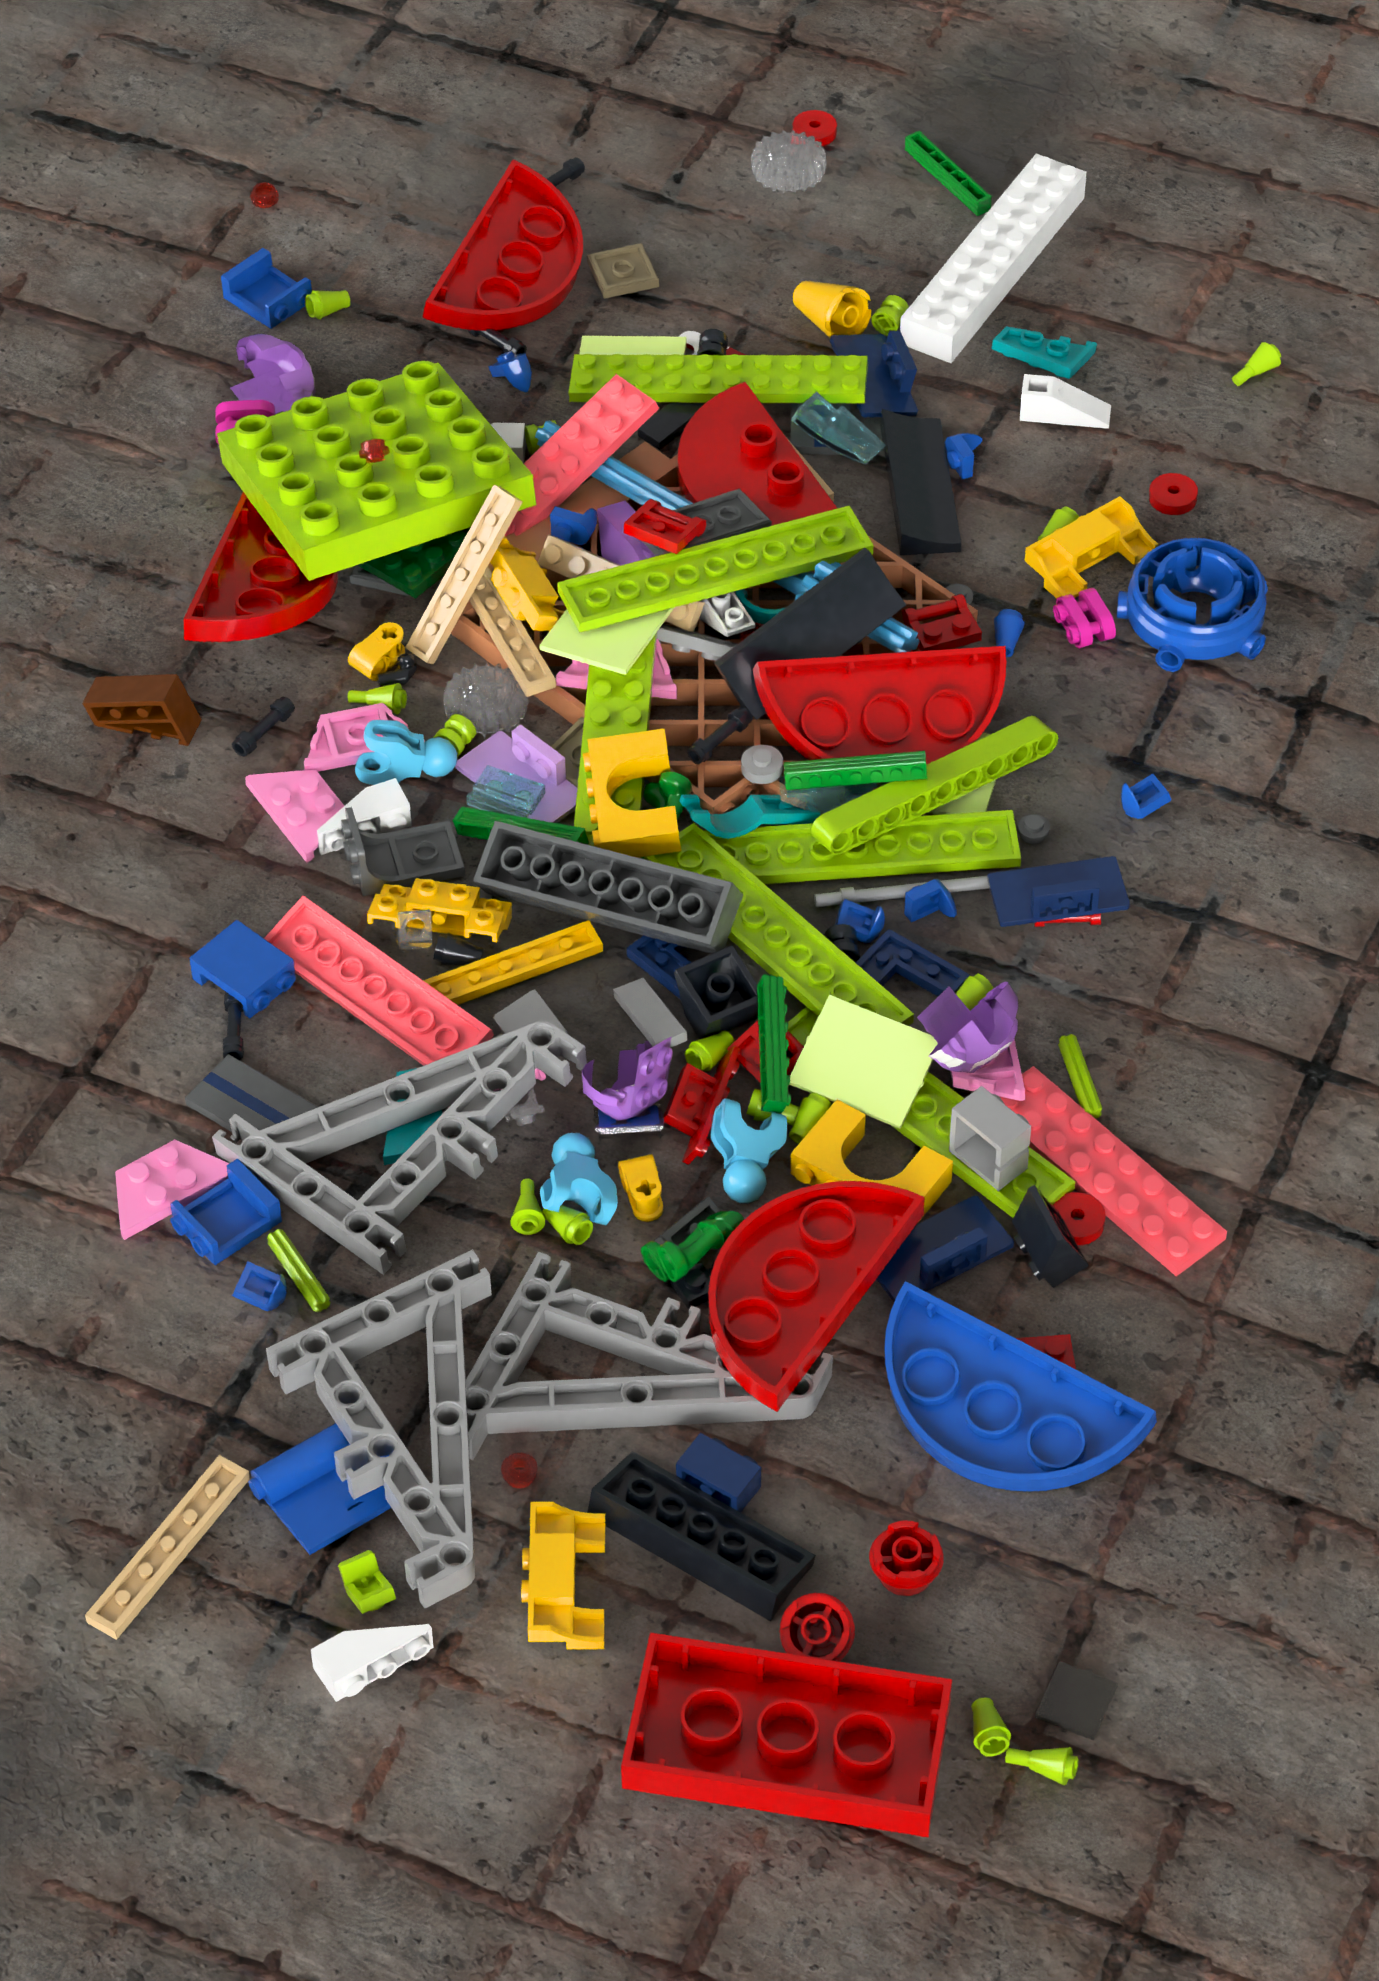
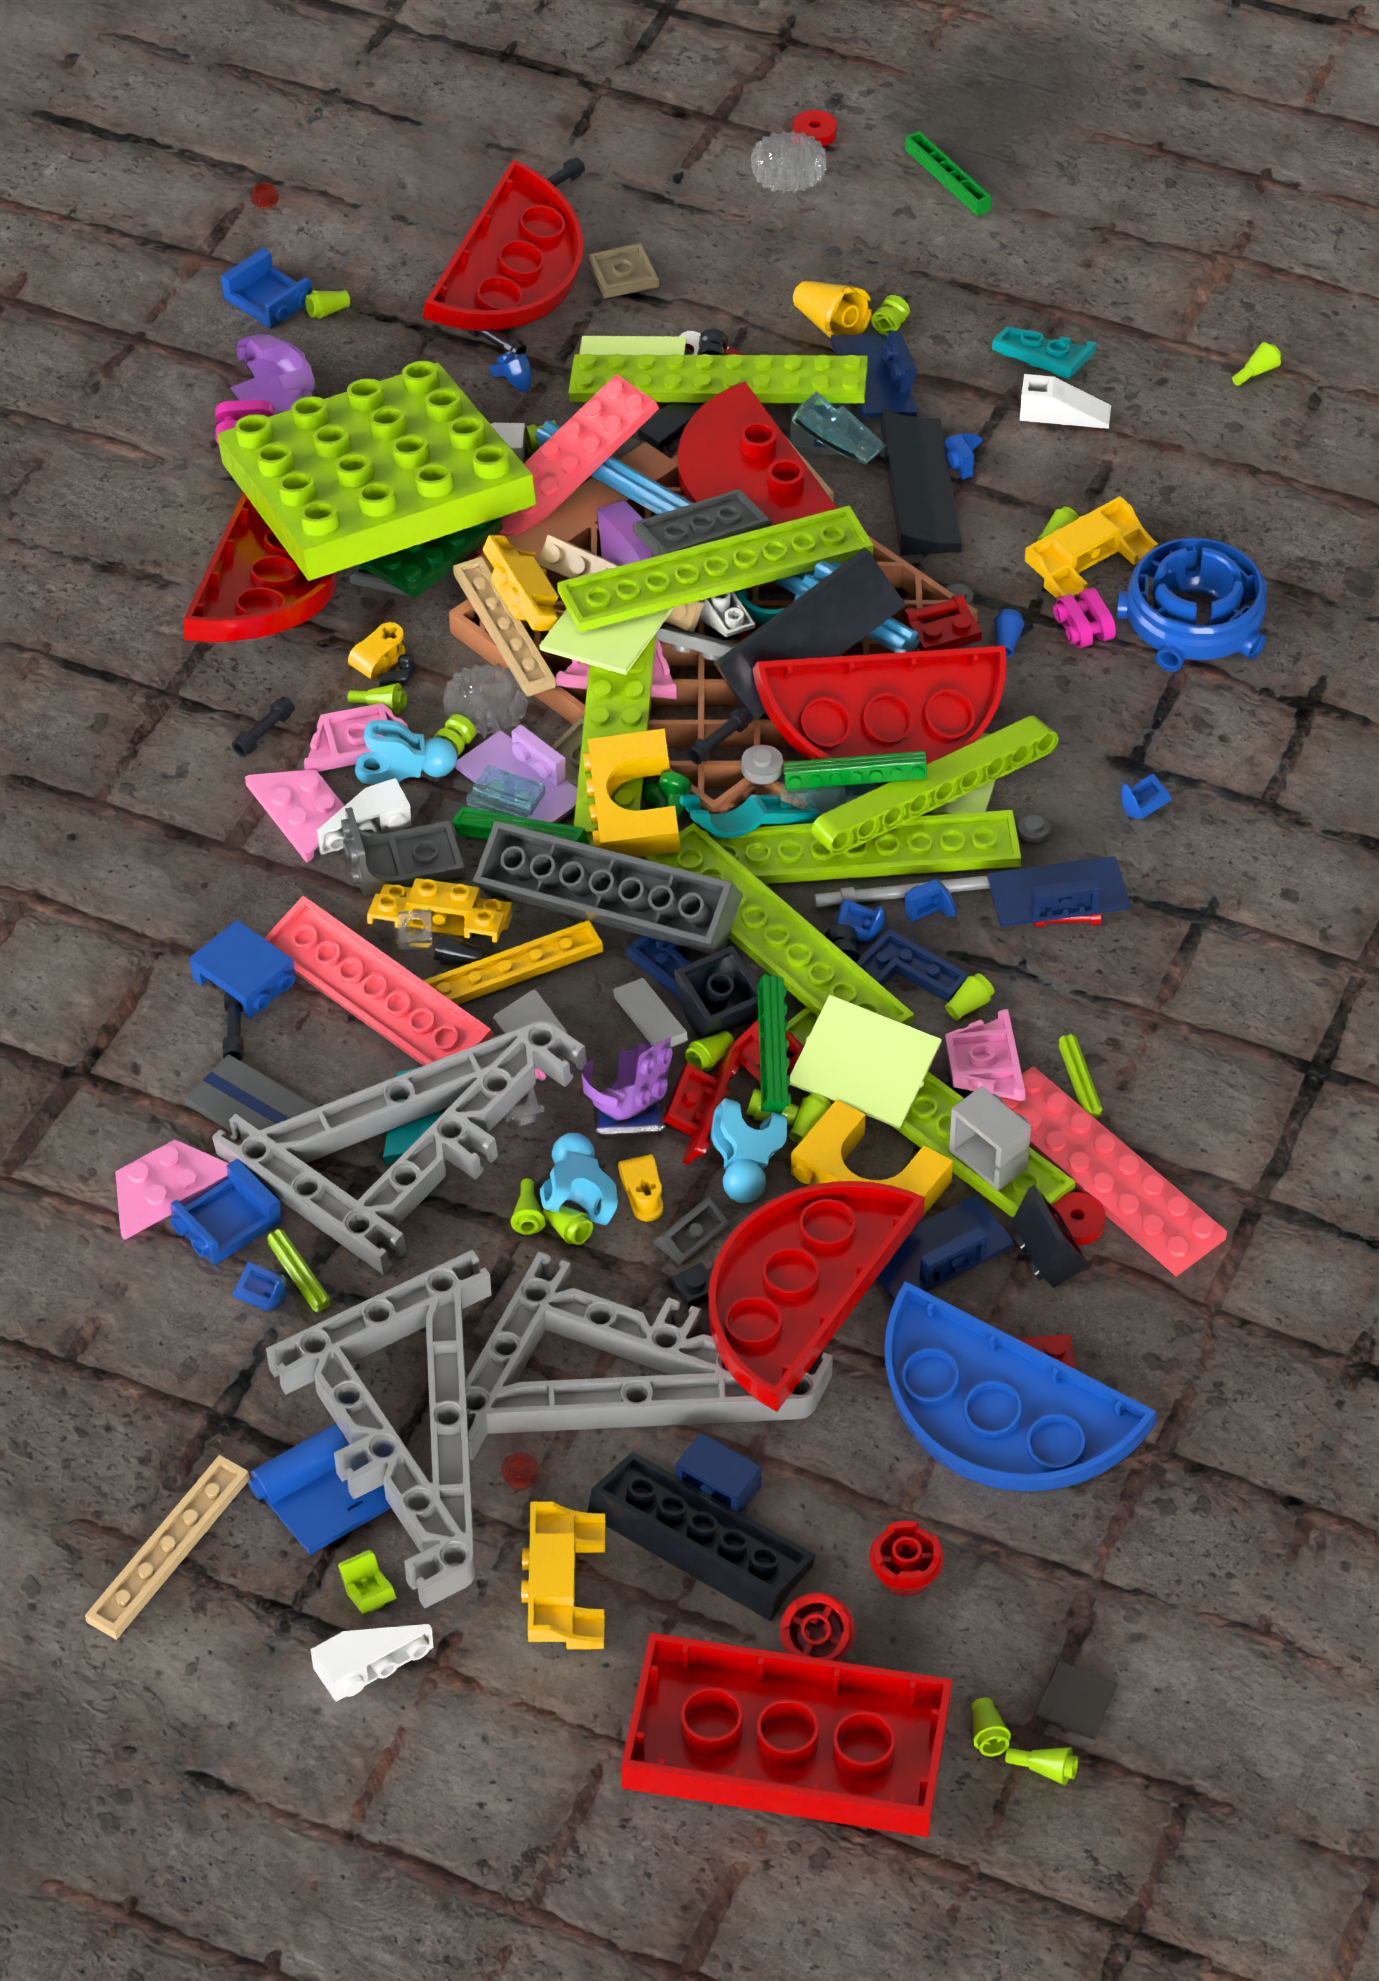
reddish brown wedge [82,674,202,746] -> none
clear red plate [359,439,390,463] -> none
plate [405,485,523,665] -> none
blue plate [550,506,597,545] -> none
red plate [624,499,706,554] -> none
green piece [641,1211,744,1282] -> none
white brick [900,154,1086,363] -> none
medium lavender animal [917,982,1018,1073] -> none
red piece [1149,473,1198,515] -> none

